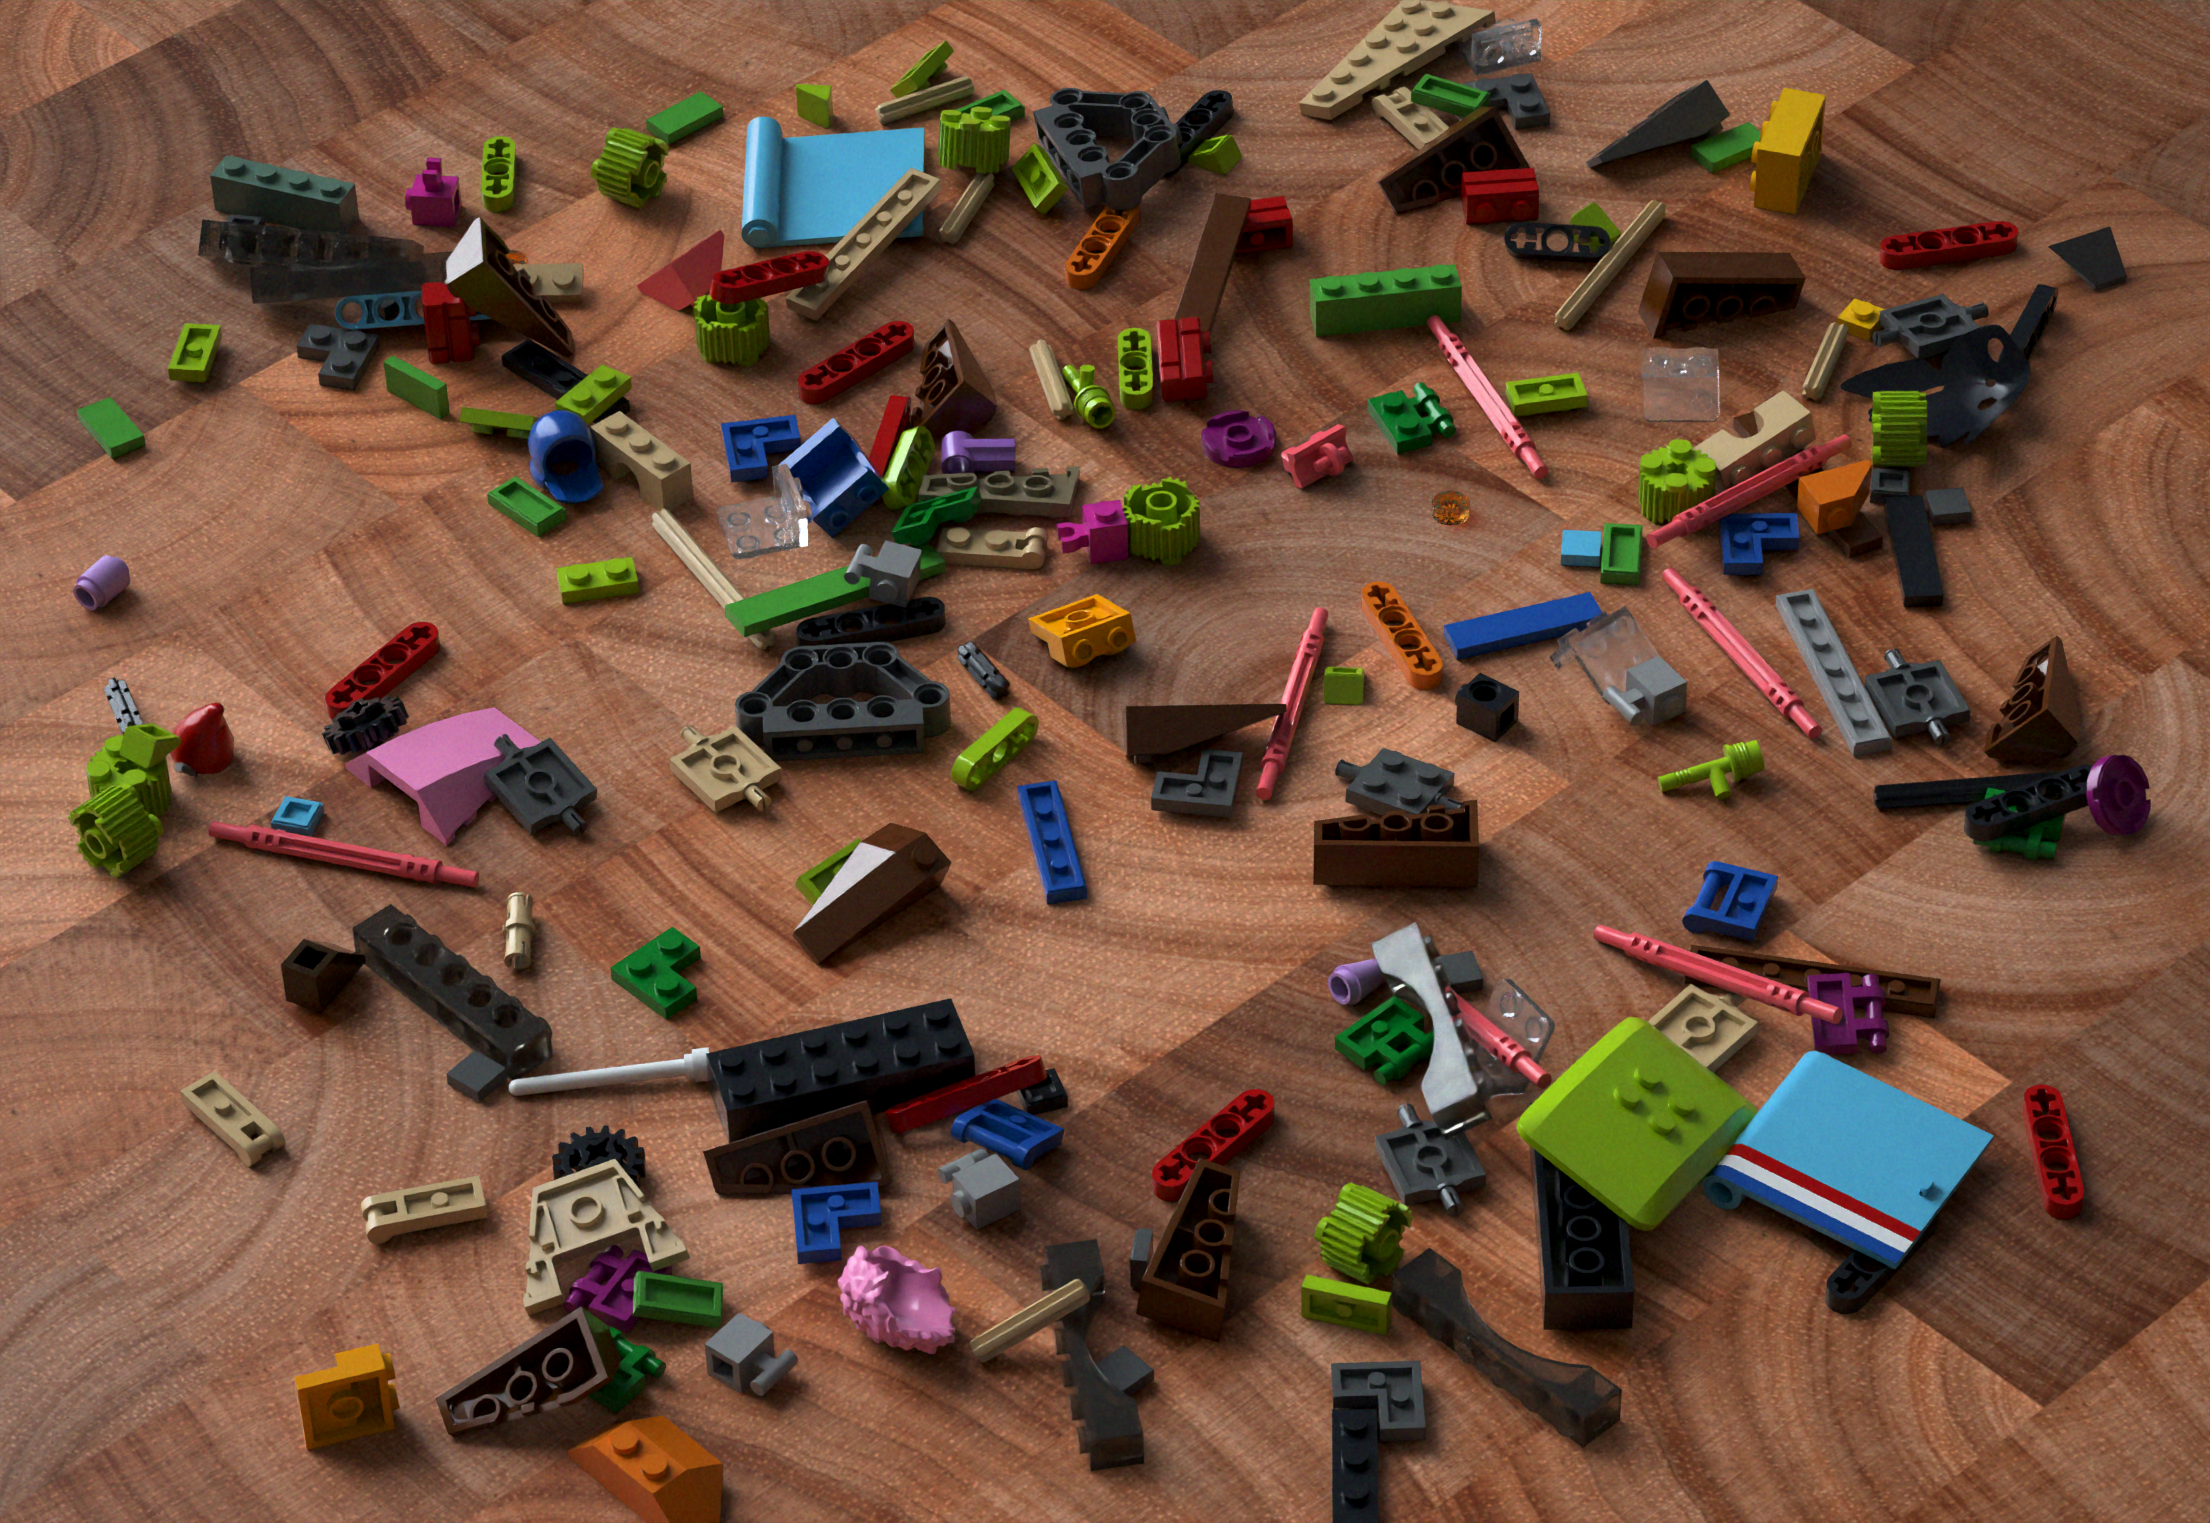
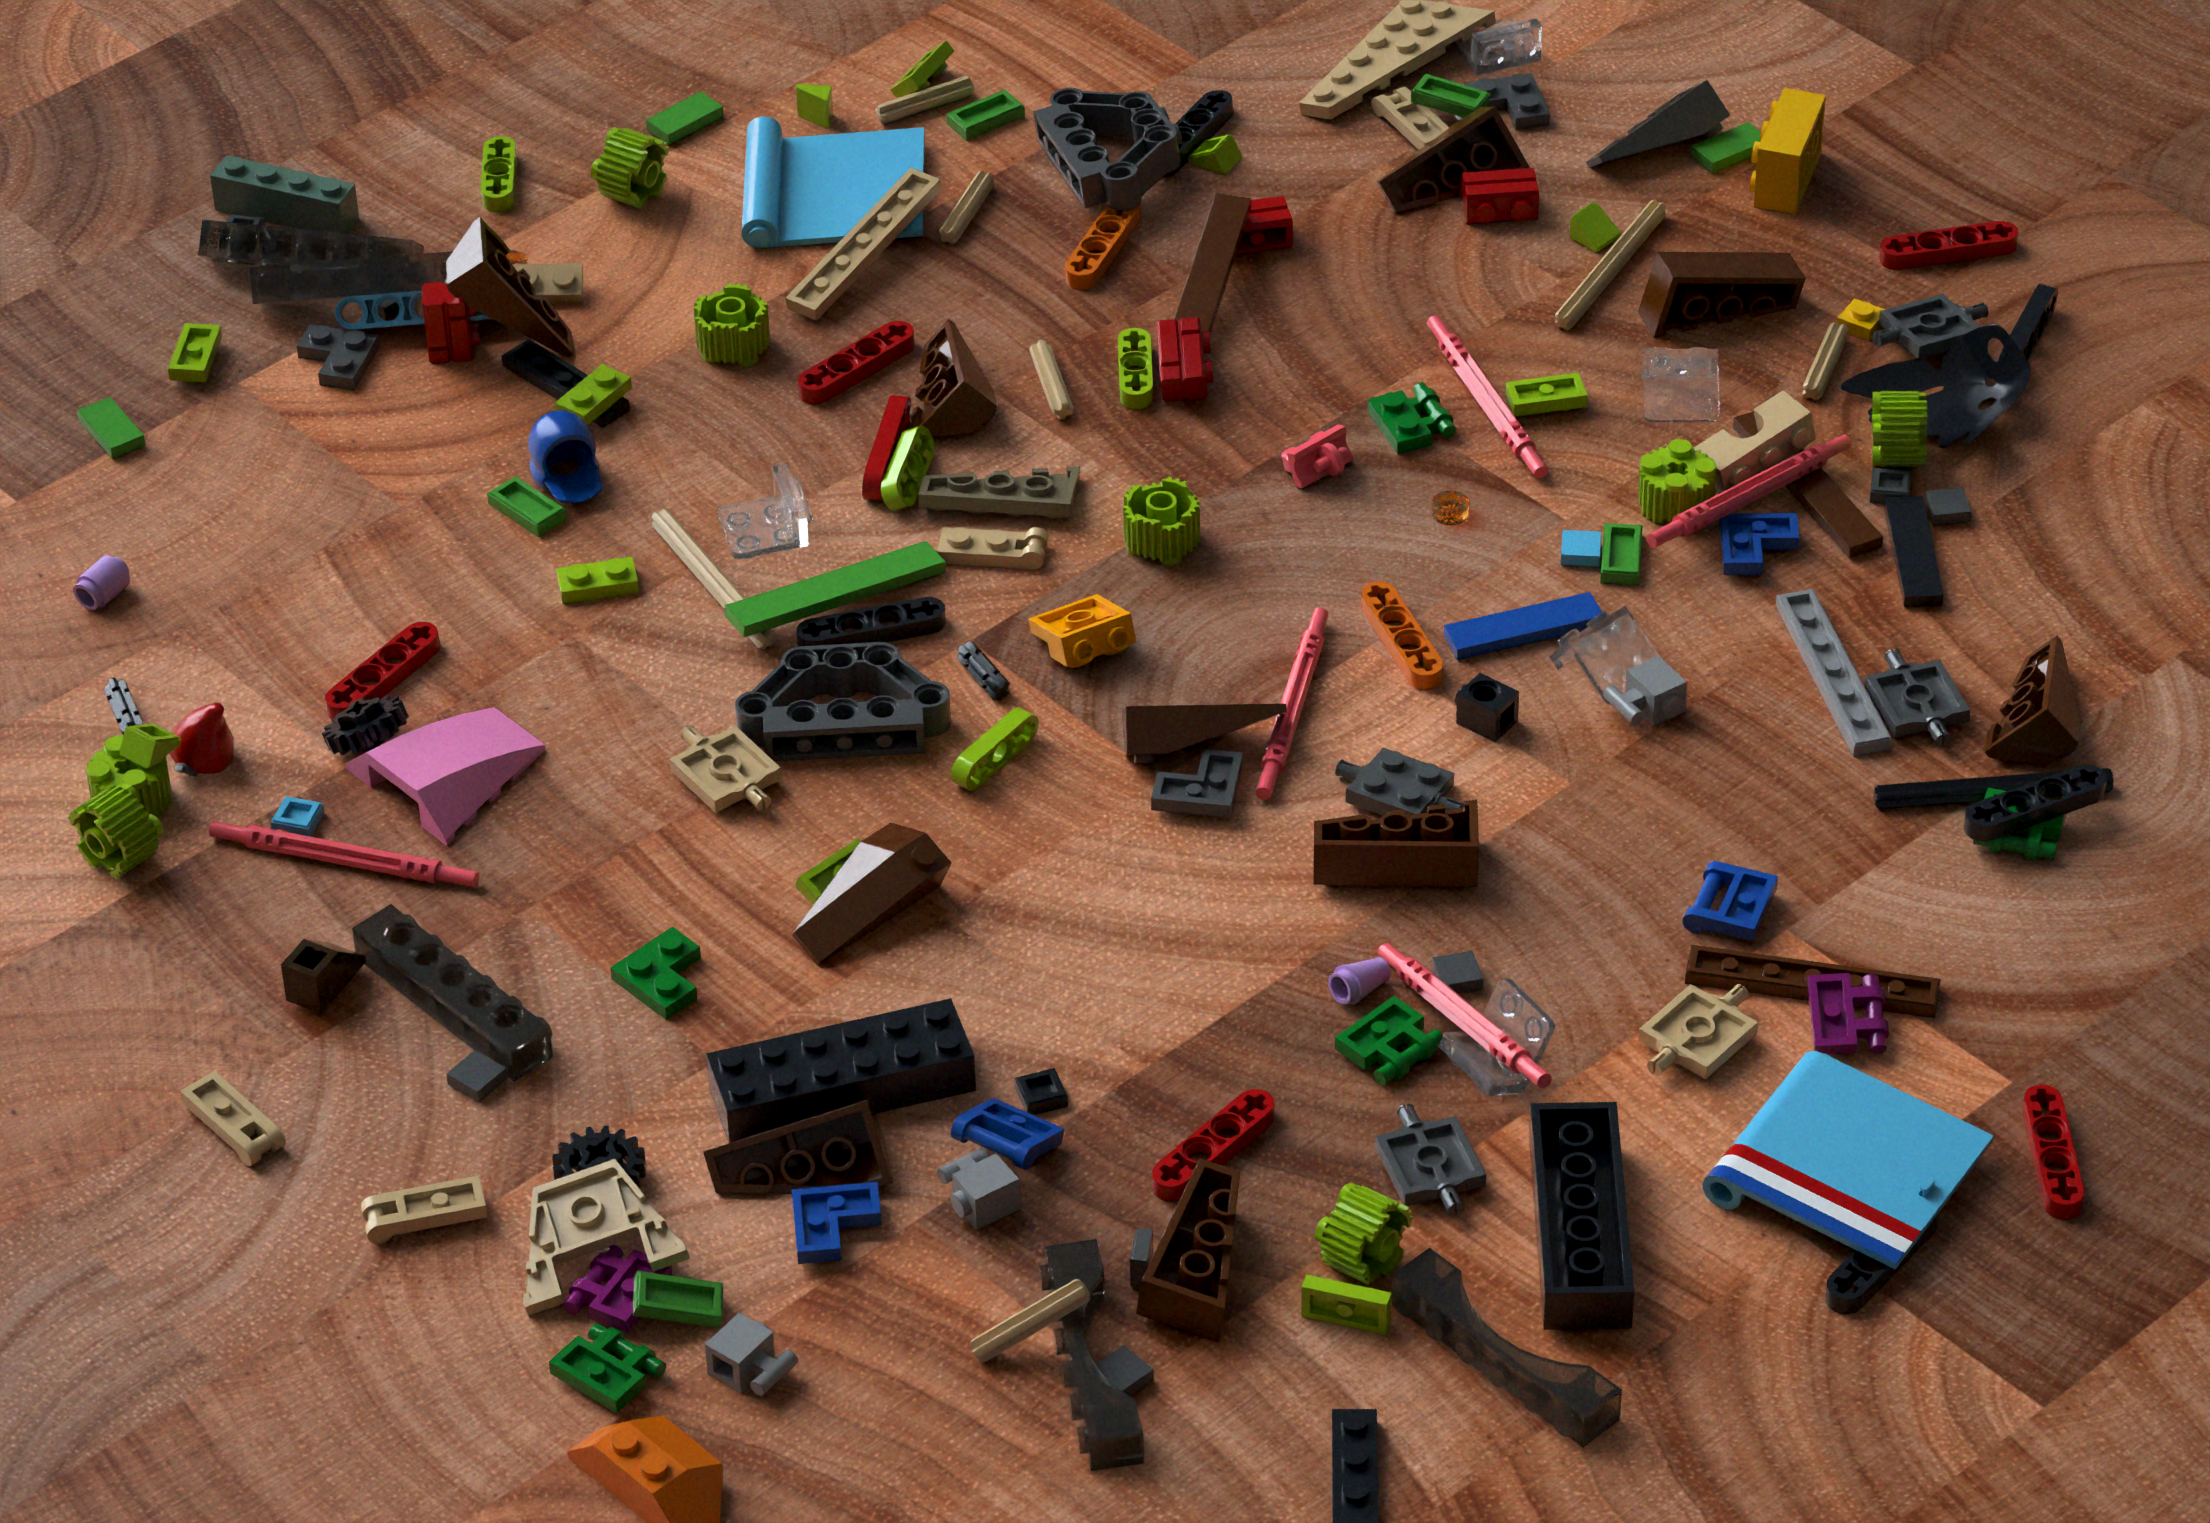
light orange plate [294,1343,400,1450] -> none
bright green tile [384,355,450,419] -> none
dark pink brick [405,157,462,227] -> none
reddish brown wedge [436,1307,621,1437] -> none
lime plate [460,407,539,440] -> none
dark grey plate [484,734,597,836] -> none
tan pin [502,892,536,970] -> none
white piece [509,1047,710,1096] -> none
tan arch [590,411,694,512] -> none
coral slope [636,230,724,311] -> none
red beam [709,251,830,304] -> none
blue plate [721,415,801,482] -> none
blue panel [777,417,890,538] -> none
bright pink hair [838,1246,956,1354] -> none
light grey brick [844,540,923,608] -> none
red beam [885,1055,1048,1133] -> none
green plate [892,486,982,546] -> none
lime brick [938,107,1011,174] -> none
medium lavender piece [941,431,1015,474] -> none
lime plate [1011,143,1068,214] -> none
blue tile [1017,780,1087,905] -> none
dark pink brick [1057,500,1128,565] -> none
lime piece [1062,365,1116,428] -> none
magenta tile [1201,410,1276,468] -> none
bright green brick [1310,264,1462,337] -> none
lime slope [1324,667,1365,705] -> none
dark grey plate [1331,1361,1426,1441] -> none
clear smoke arch [1371,922,1493,1140] -> none
black beam [1505,222,1610,263] -> none
lime wedge [1516,1017,1758,1231] -> none
coral axle [1594,924,1843,1024] -> none
lime piece [1657,740,1765,800] -> none
coral axle [1662,567,1822,739] -> none
orange slope [1797,459,1872,535] -> none
dark grey slope [2048,226,2127,291] -> none
magenta tile [2086,754,2151,836] -> none

